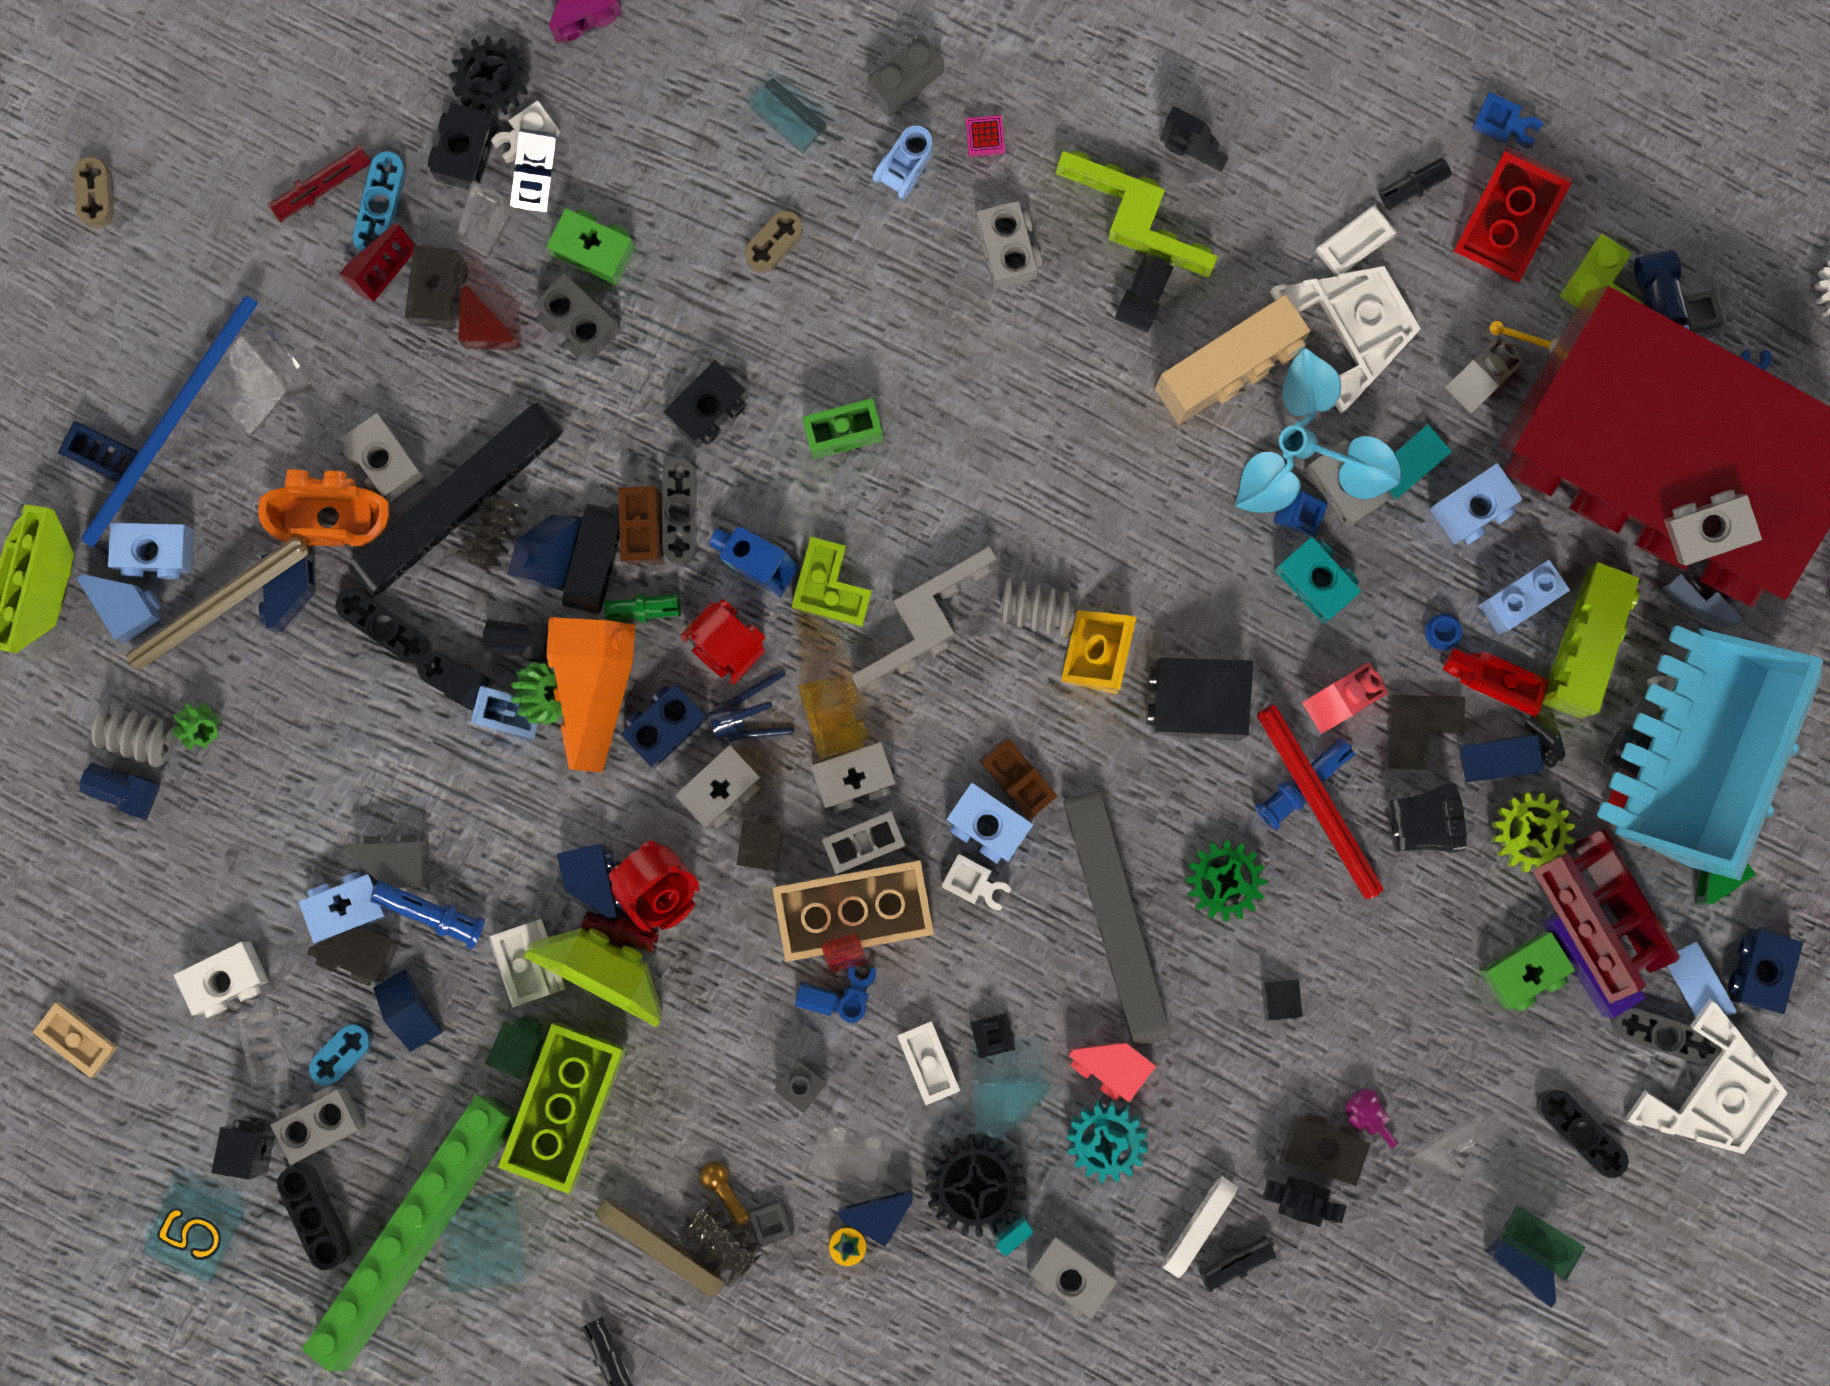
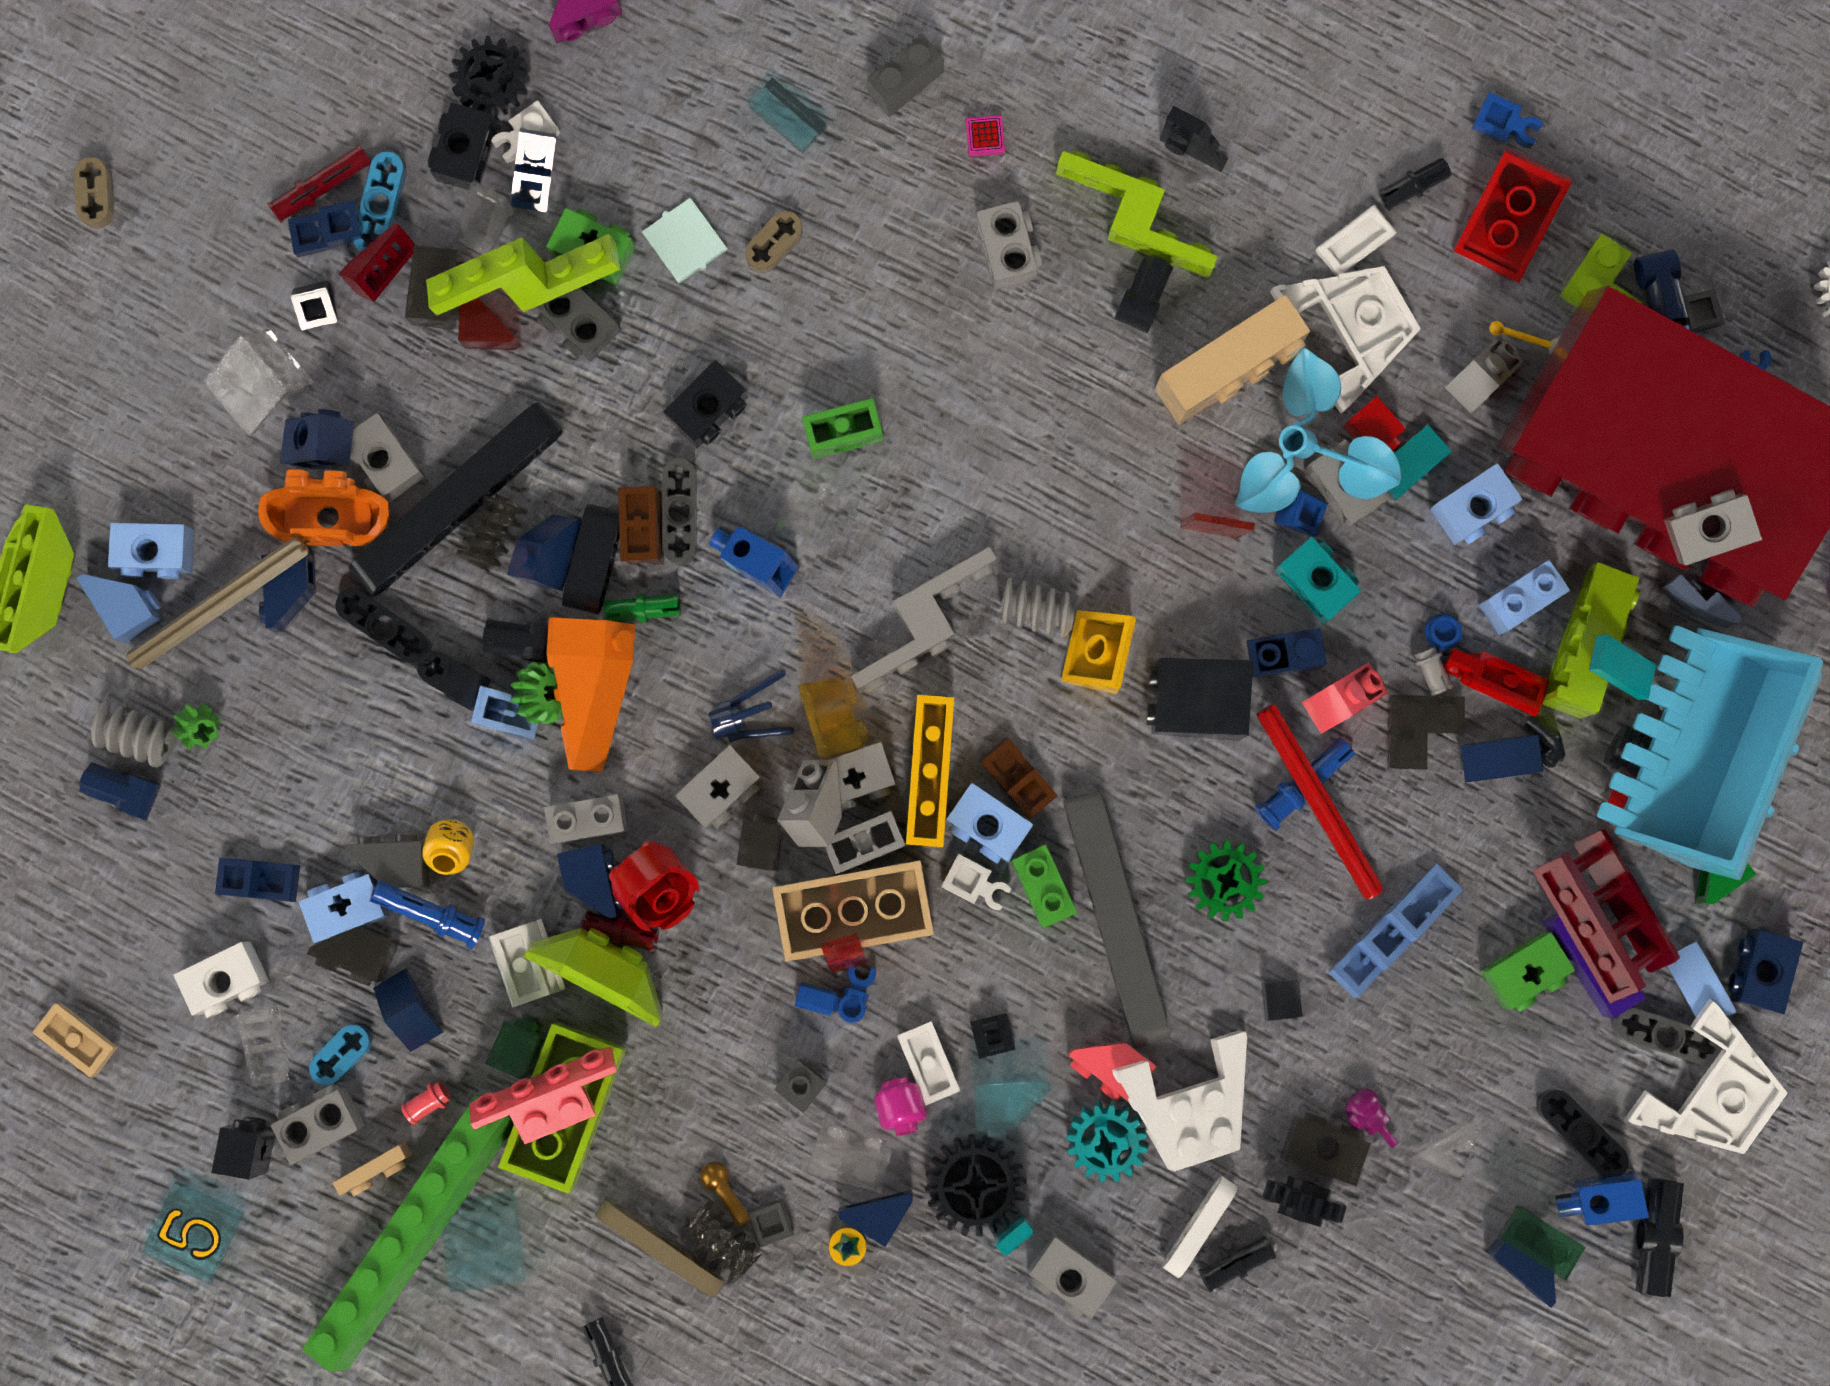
dark blue slope [58,420,139,482] -> none
blue tile [81,296,258,548] -> none
black beam [277,1163,350,1271] -> none
dark blue brick [621,684,708,769] -> none
red brick [680,599,766,685] -> none
lime plate [791,536,872,628] -> none
light blue piece [872,126,933,200] -> none
black piece [1387,783,1467,853] -> none
lime gear [1491,793,1575,873] -> none
none -> dark blue slope [215,857,300,902]
none -> dark blue brick [280,409,354,470]
none -> dark blue slope [288,200,362,257]
none -> slope [291,281,337,330]
none -> tan plate [333,1142,413,1197]
none -> coral pin [401,1081,452,1125]
none -> yellow head [422,819,474,875]
none -> lime bracket [426,234,620,316]
none -> coral bracket [470,1047,617,1144]
none -> light grey brick [544,794,629,845]
none -> light aqua piece [642,198,727,284]
none -> light grey slope [777,759,842,847]
none -> dark pink head [874,1078,927,1136]
none -> yellow brick [906,695,955,848]
none -> bright green brick [1010,845,1077,929]
none -> white wing [1112,1030,1247,1171]
none -> clear red piece [1180,513,1255,539]
none -> dark blue slope [1246,628,1327,677]
none -> medium blue slope [1328,863,1463,999]
none -> red brick [1343,396,1406,450]
none -> light grey pin [1414,646,1454,696]
none -> blue torso [1555,1171,1649,1225]
none -> teal tile [1589,634,1656,700]
none -> black piece [1635,1178,1684,1297]

